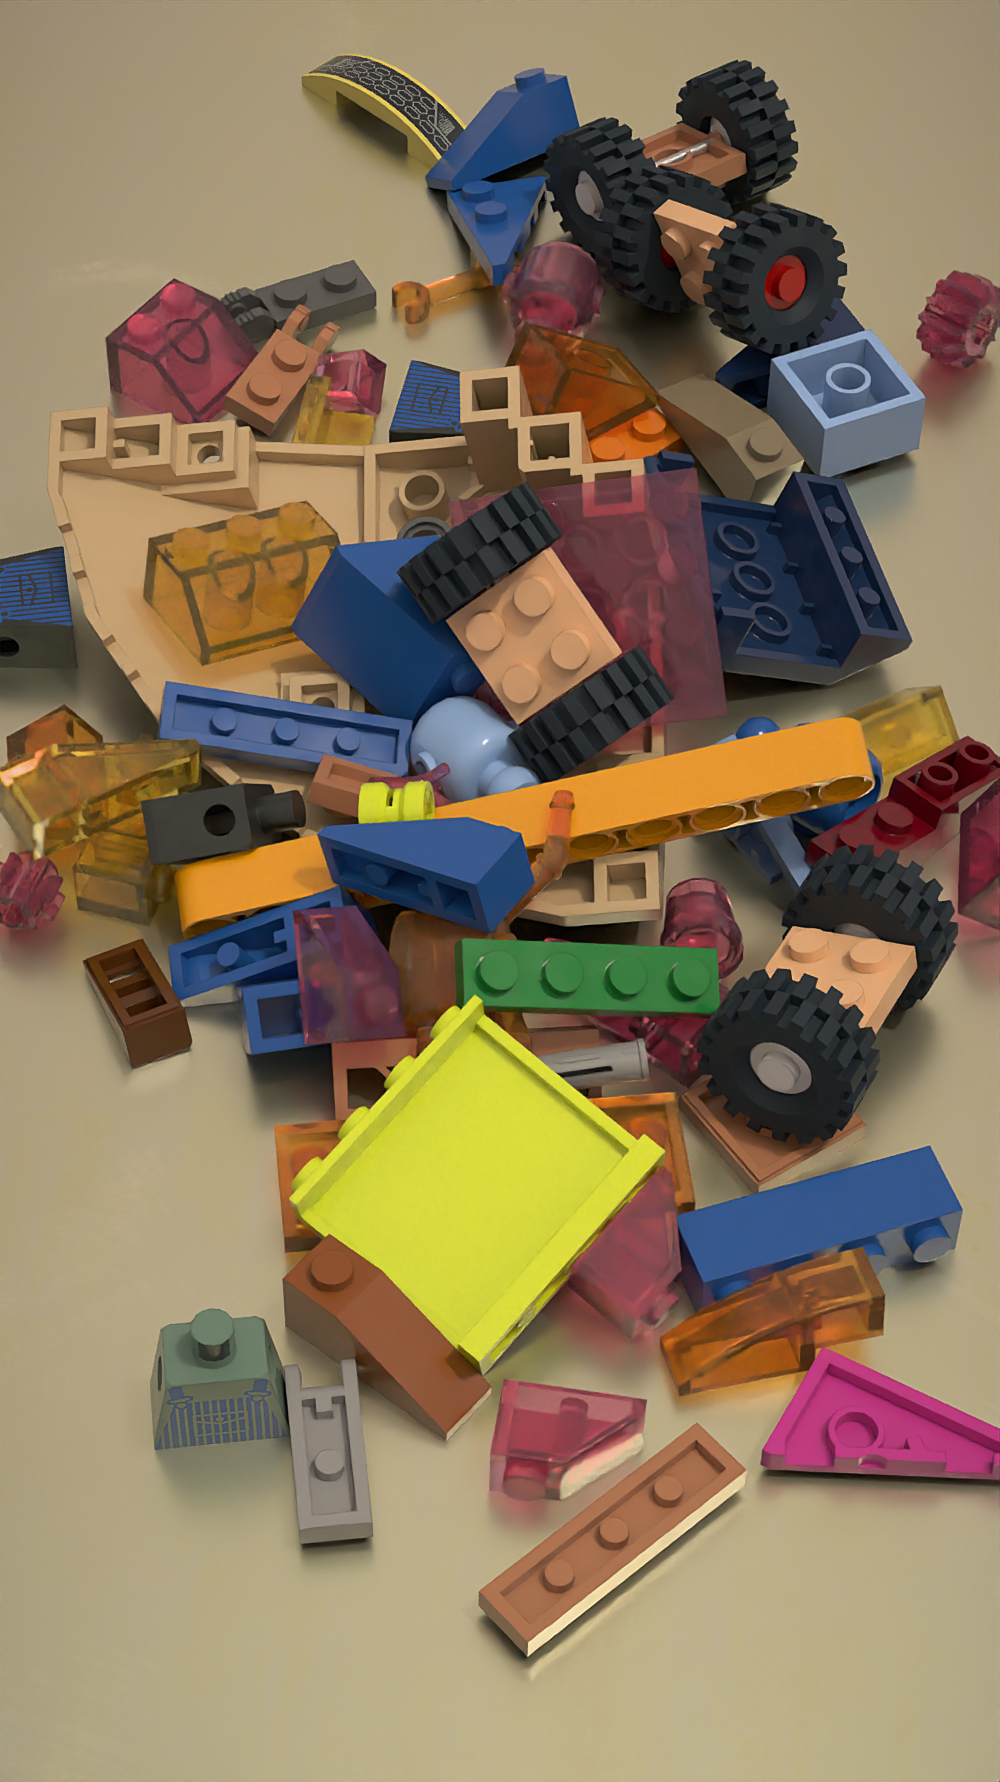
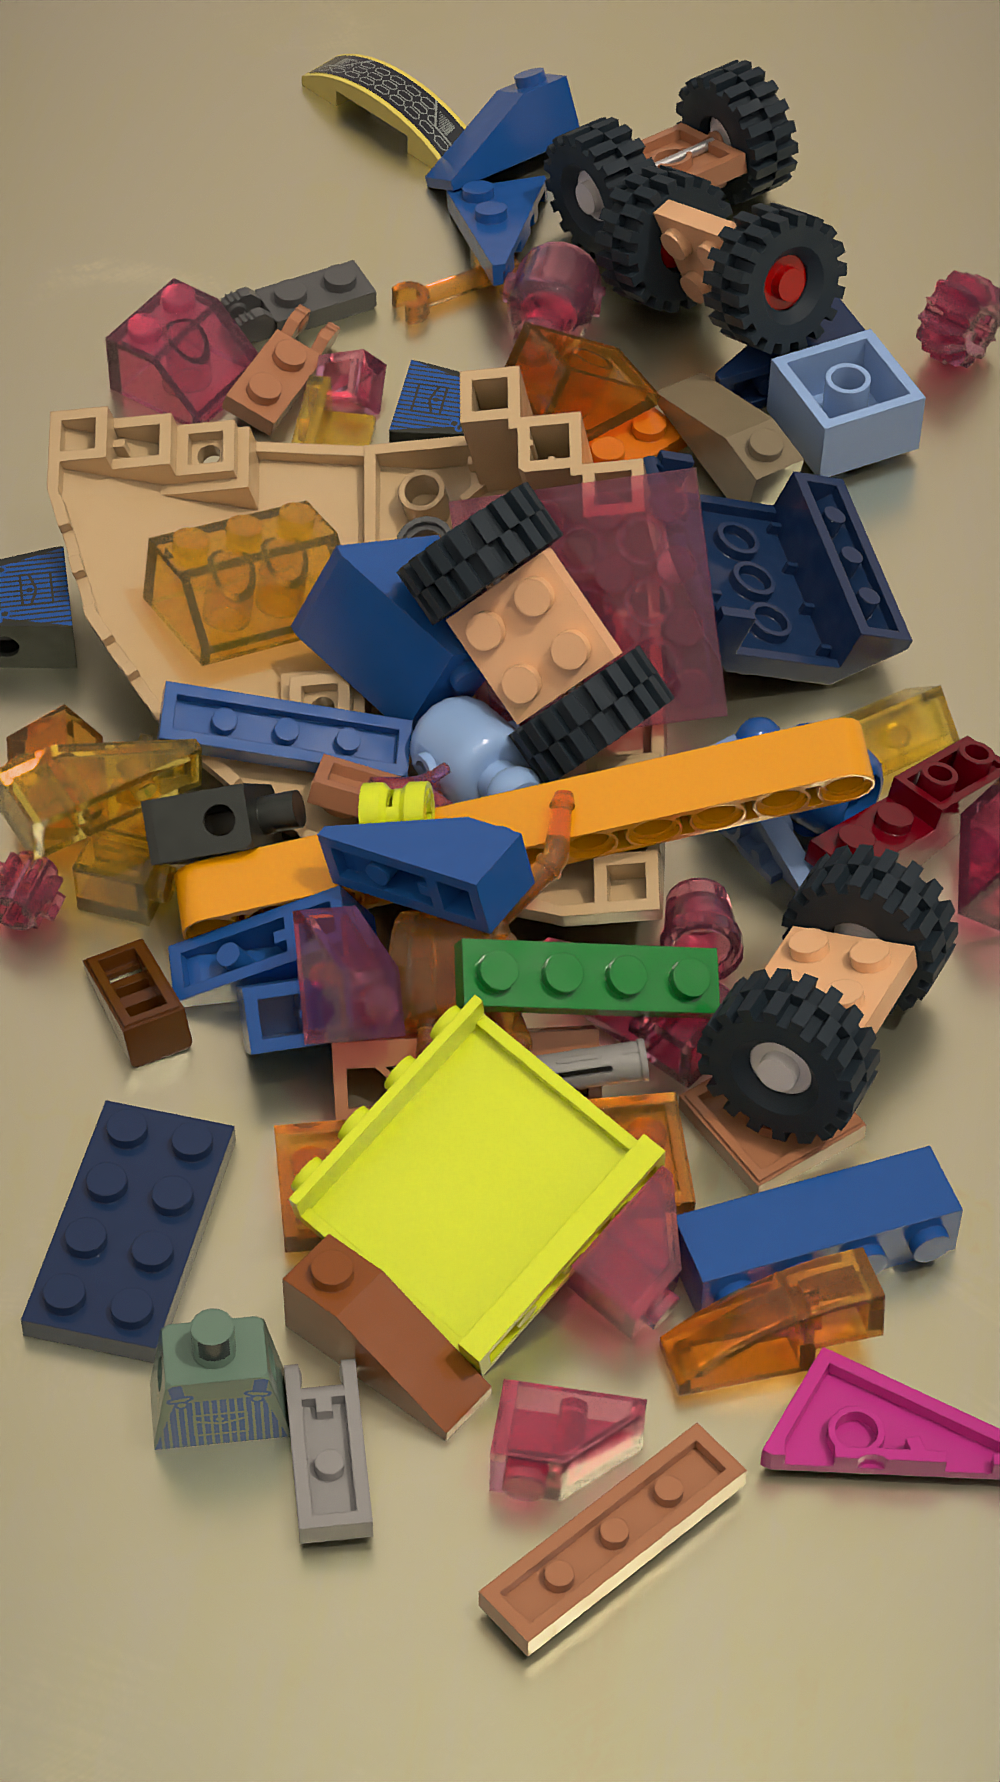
none -> dark blue plate [21,1100,236,1363]

